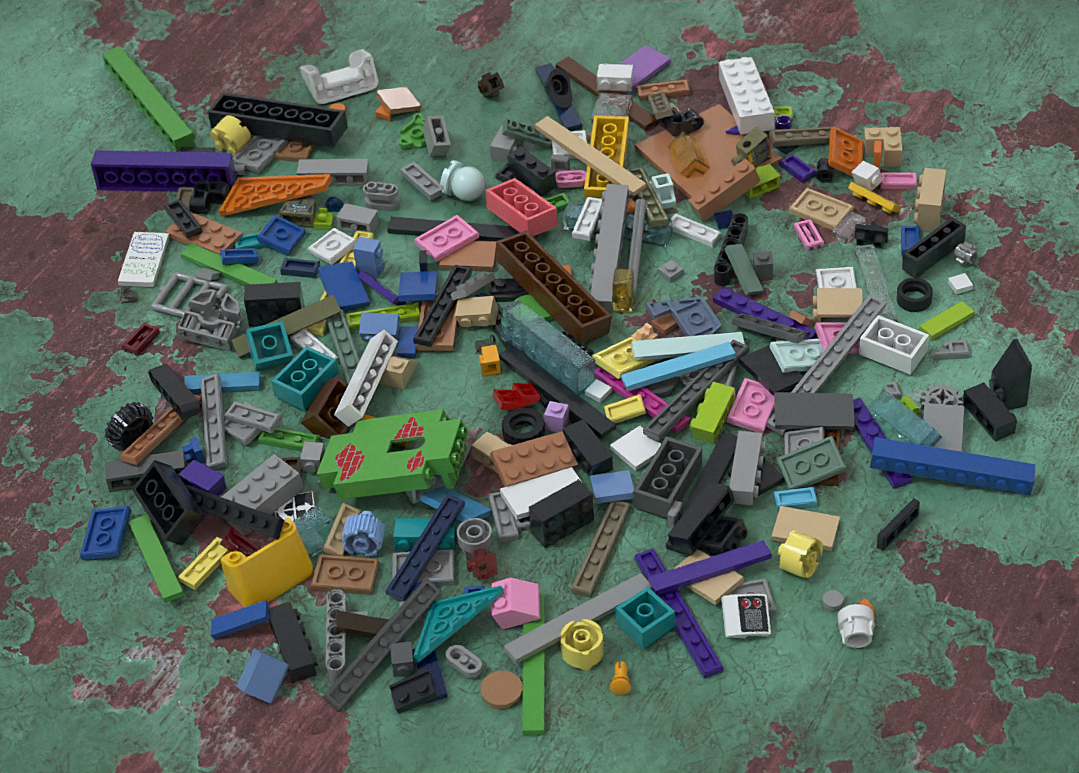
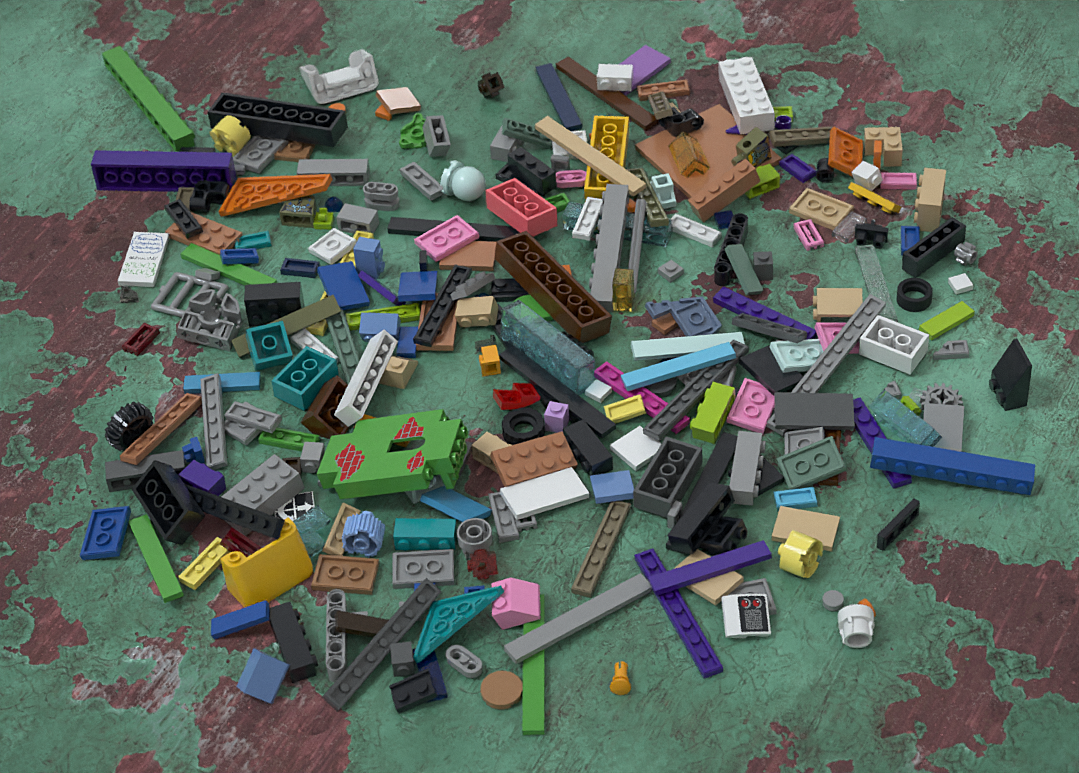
black beam [148,363,201,420] -> none
blue tile [257,215,306,256] -> none
dark blue tile [385,493,465,602] -> none
black brick [529,479,594,548] -> none
black piece [544,68,573,108] -> none
light yellow brick [561,619,604,671] -> none
clear plate [590,93,633,123] -> none
light yellow tile [592,337,658,379] -> none
teal brick [615,587,675,649] -> none
light nougat tile [631,323,658,341] -> none
nougat tile [789,310,815,327] -> none
white tile [816,267,857,288] -> none
black brick [963,382,1017,441] -> none

